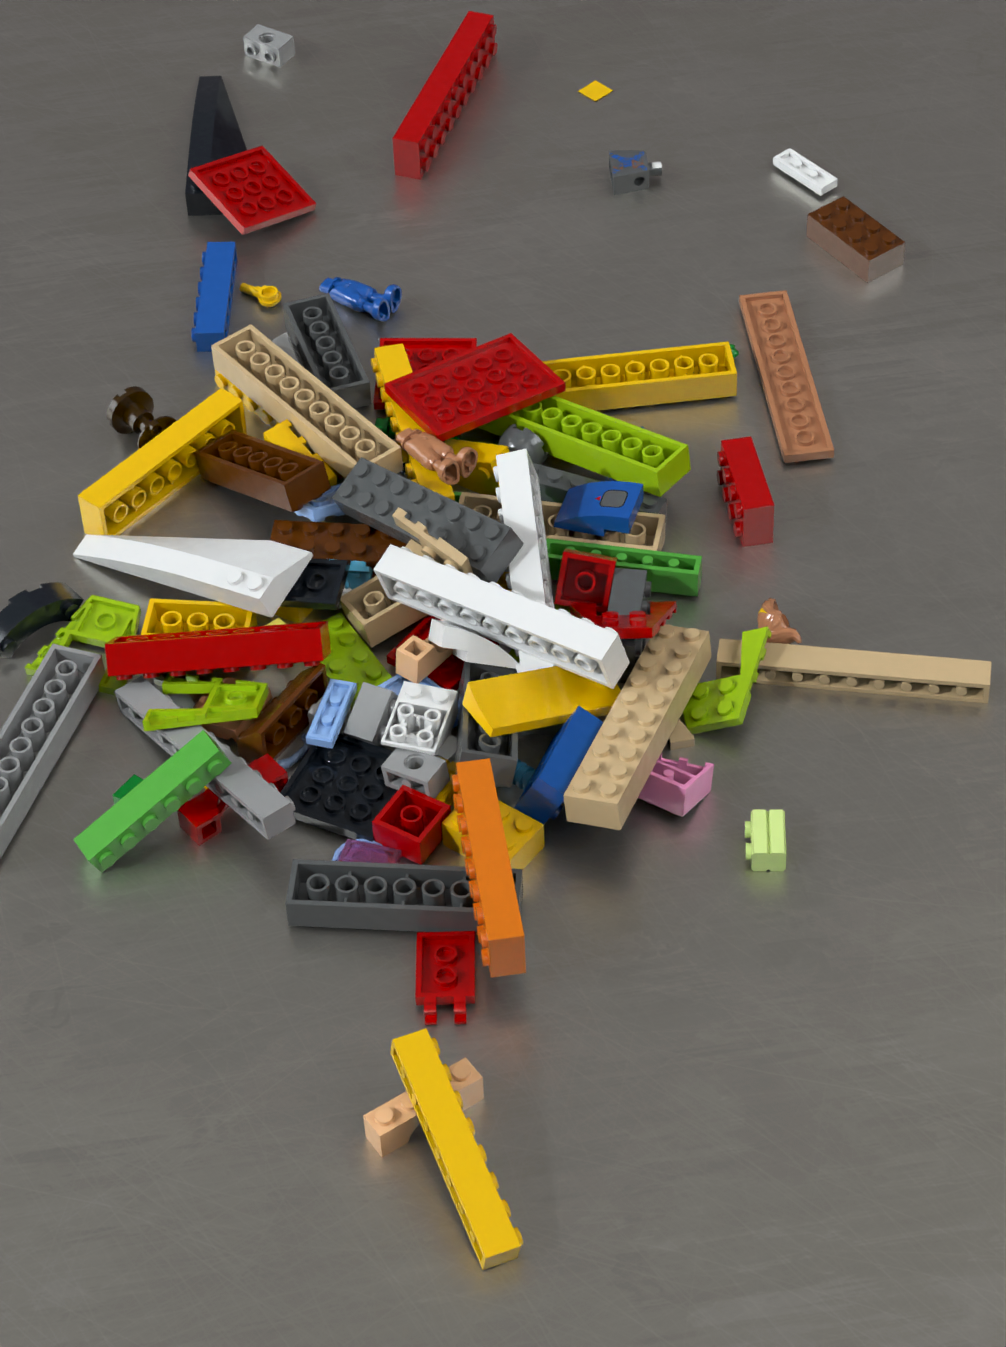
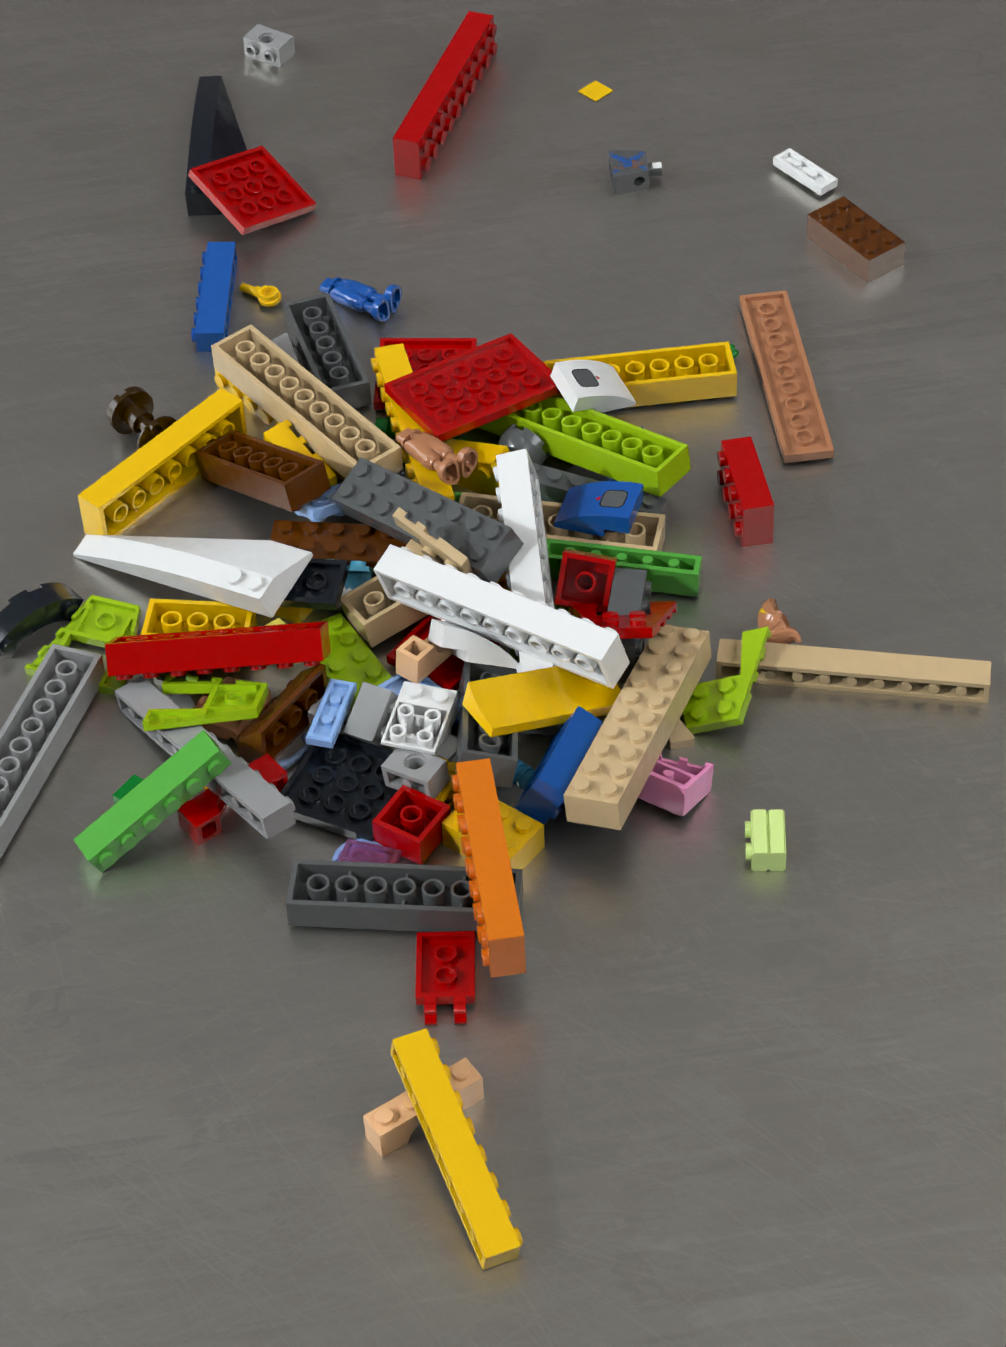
none -> white slope [550,360,636,413]

